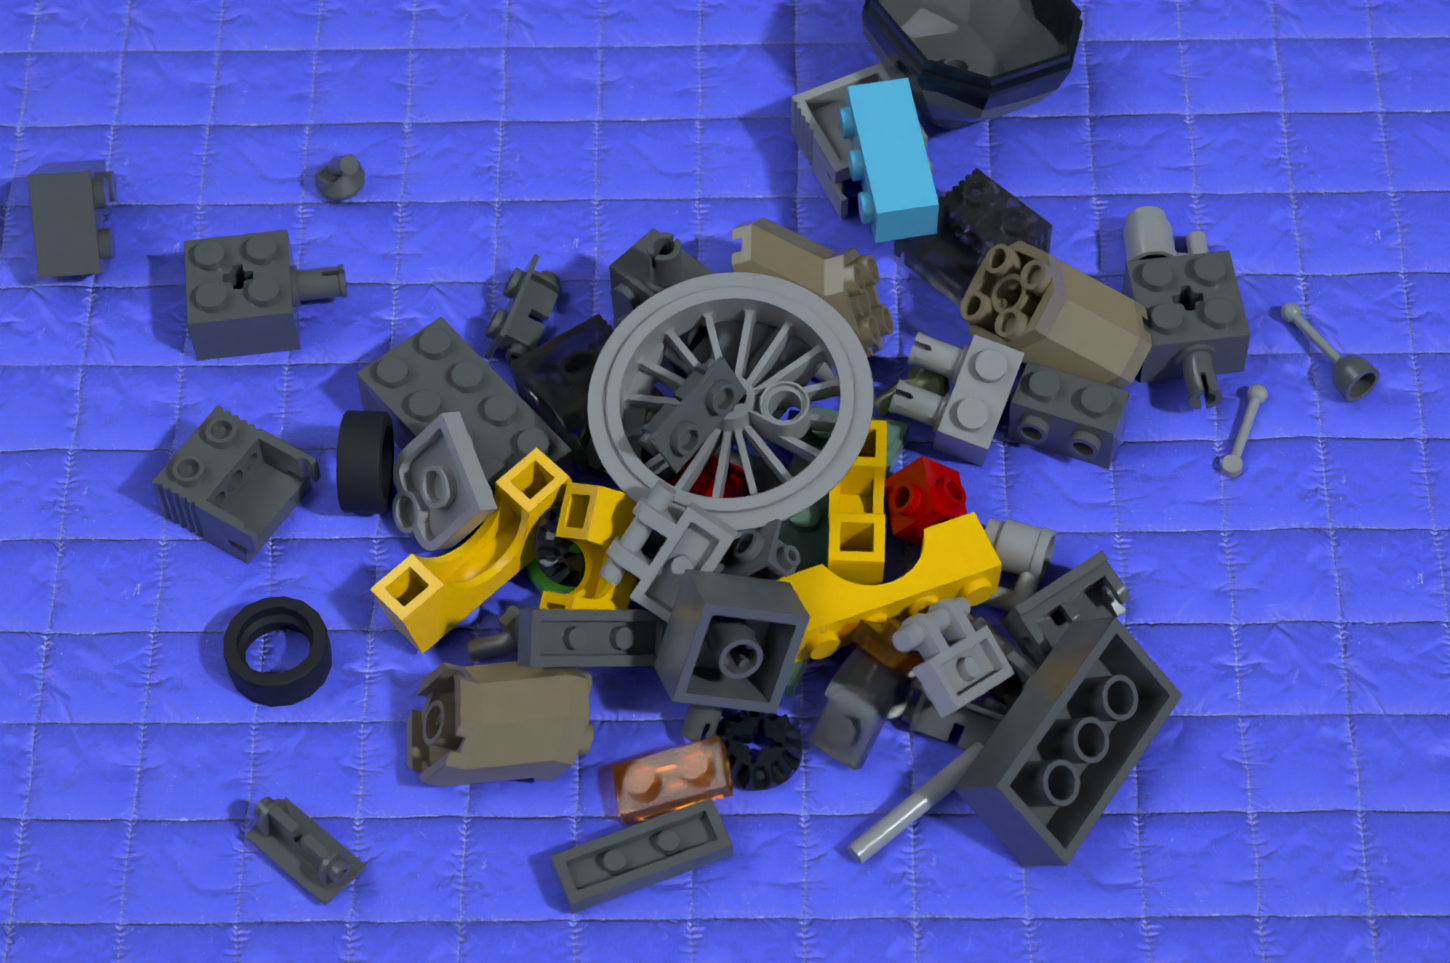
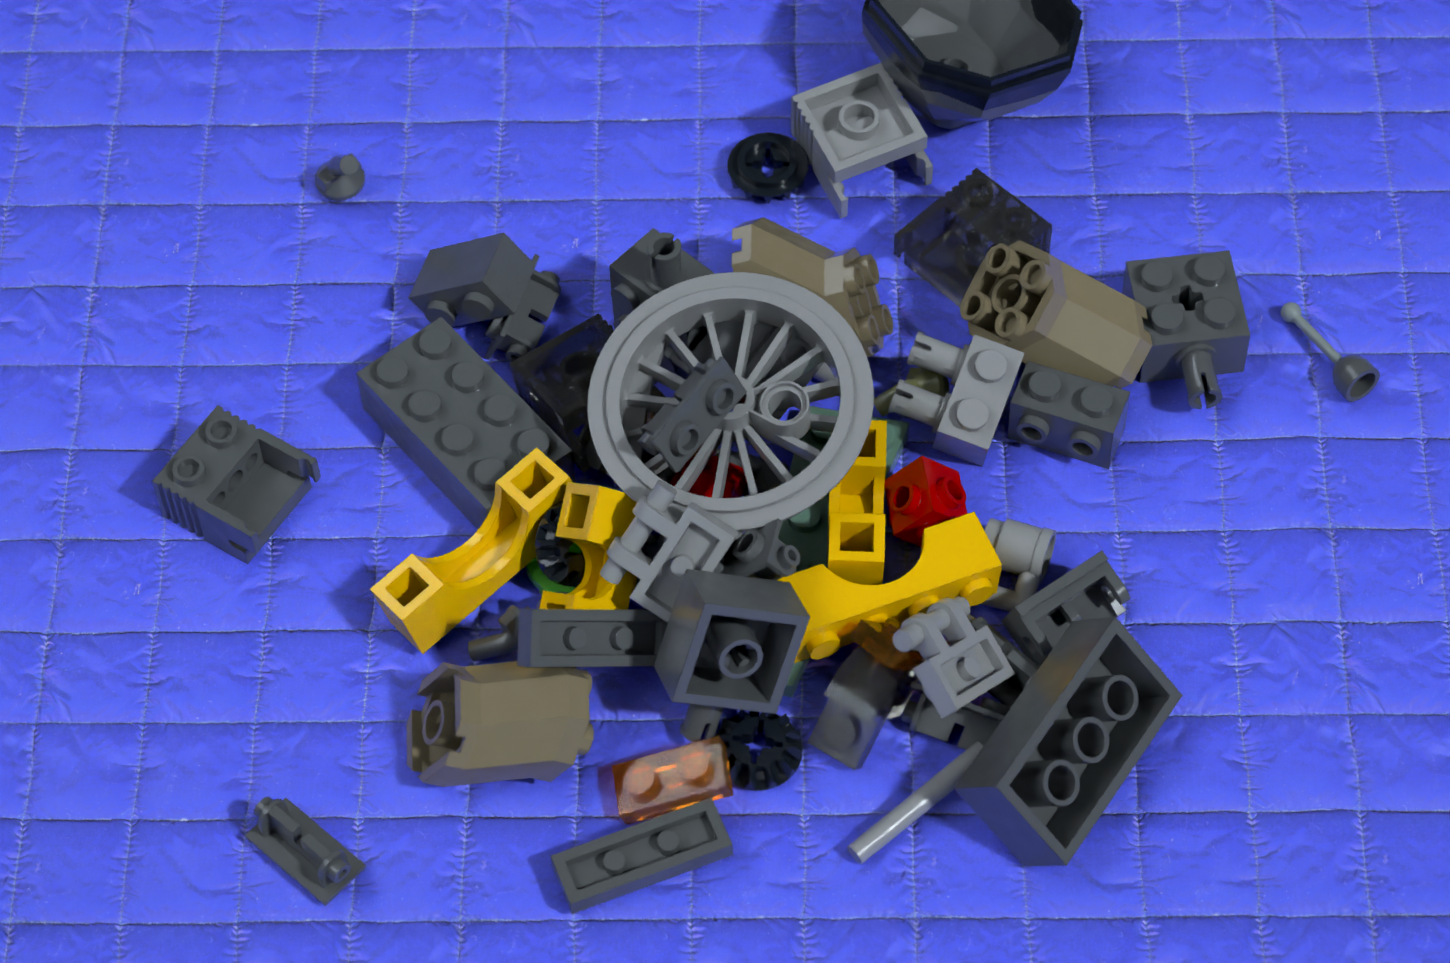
dark grey brick [27,159,117,278] -> none
dark grey brick [184,230,347,361] -> none
black tyre [223,596,332,707] -> none
black tyre [336,410,394,514] -> none
light grey plate [392,411,498,551] -> none
medium azure brick [838,78,939,243] -> none
light grey piece [1123,206,1209,261] -> none
light grey hinge [1221,384,1268,478] -> none
none -> dark grey brick [408,233,536,327]
none -> black gear [727,133,808,204]

